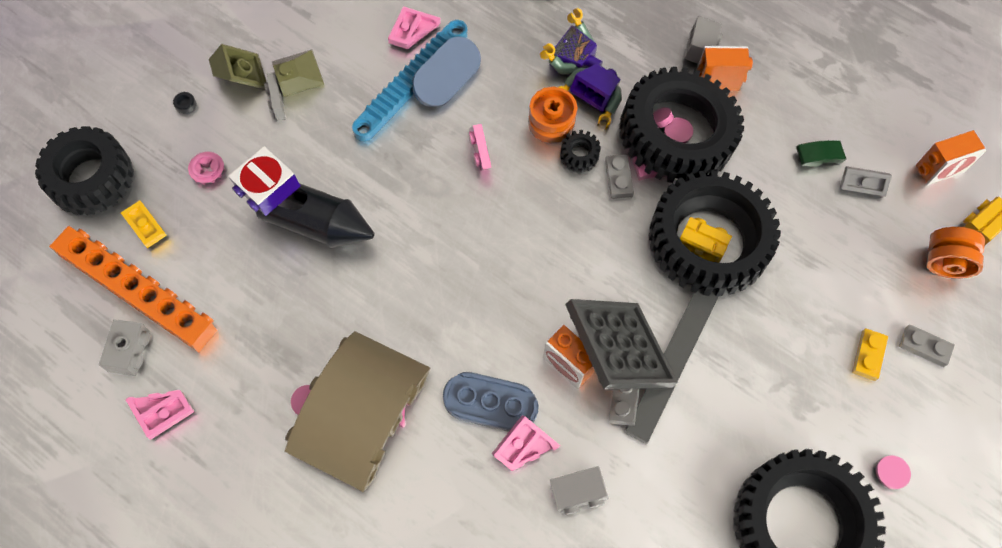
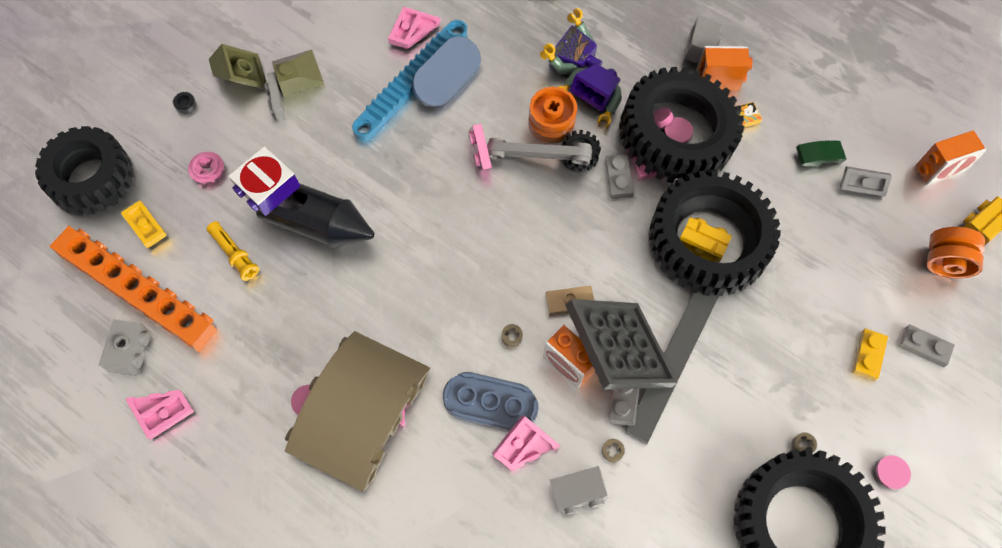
none -> yellow pin [206,221,260,281]
none -> light grey piece [487,138,592,165]
none -> dark tan bush [501,324,523,348]
none -> tan plate [545,285,594,316]
none -> dark tan bush [602,439,625,462]
none -> tile [739,102,762,128]
none -> dark tan bush [791,432,817,452]

